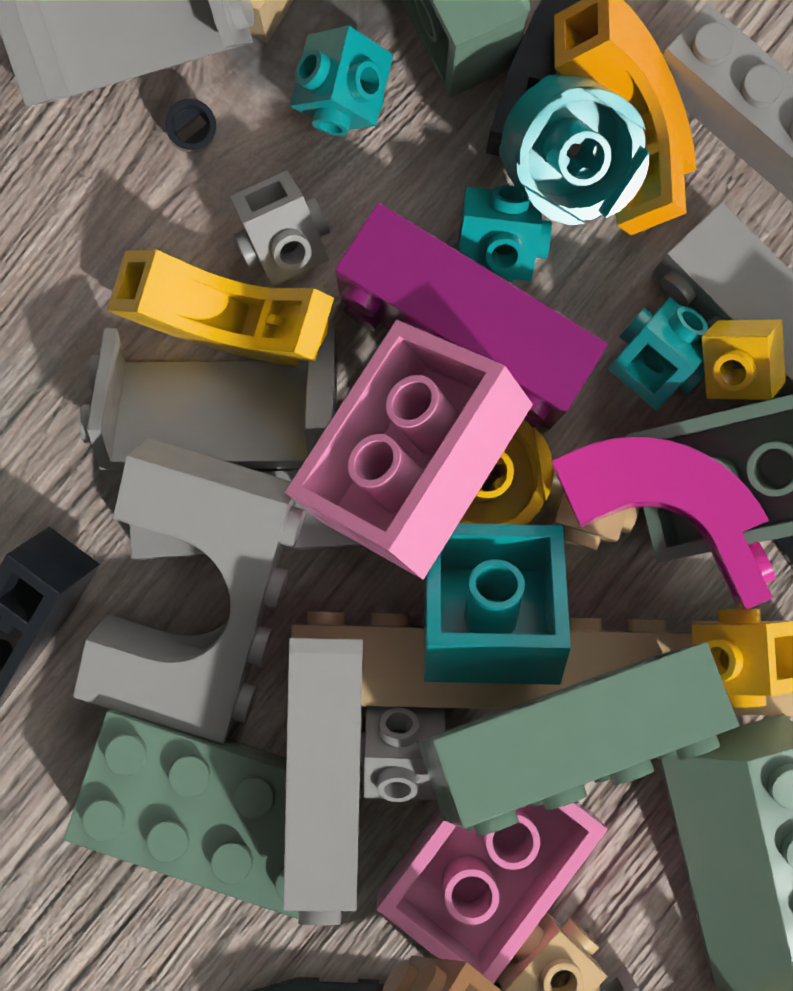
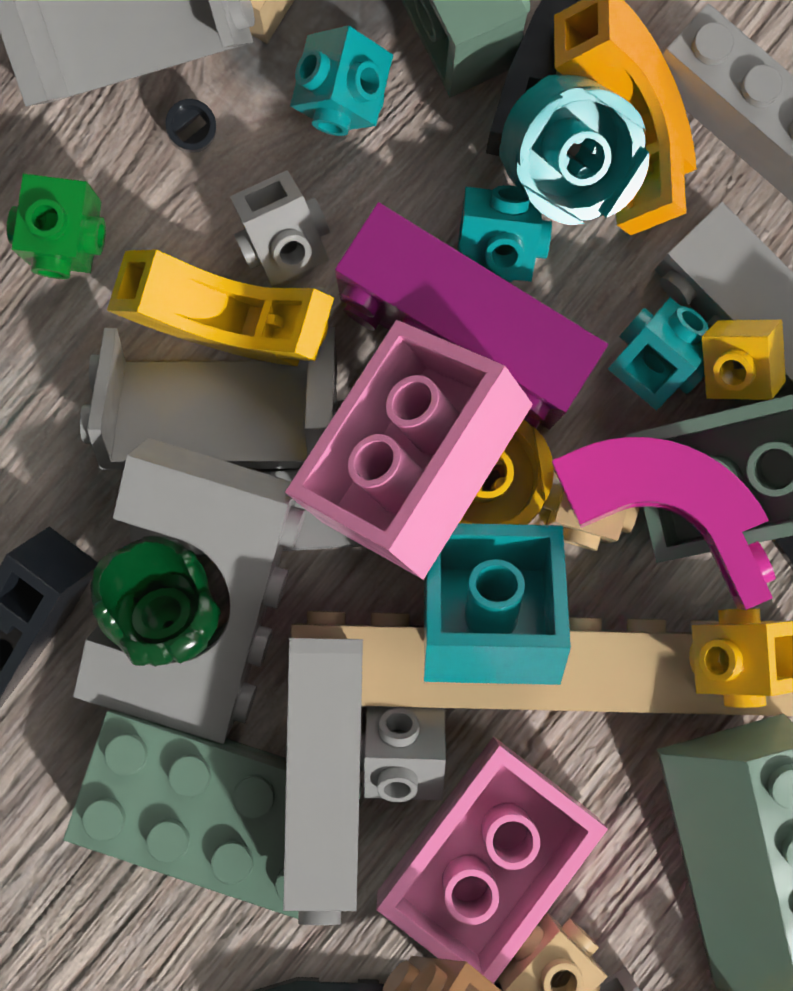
sand green brick [417,642,739,836] -> none
none -> green brick [7,174,106,279]
none -> dark green hair [90,536,221,667]

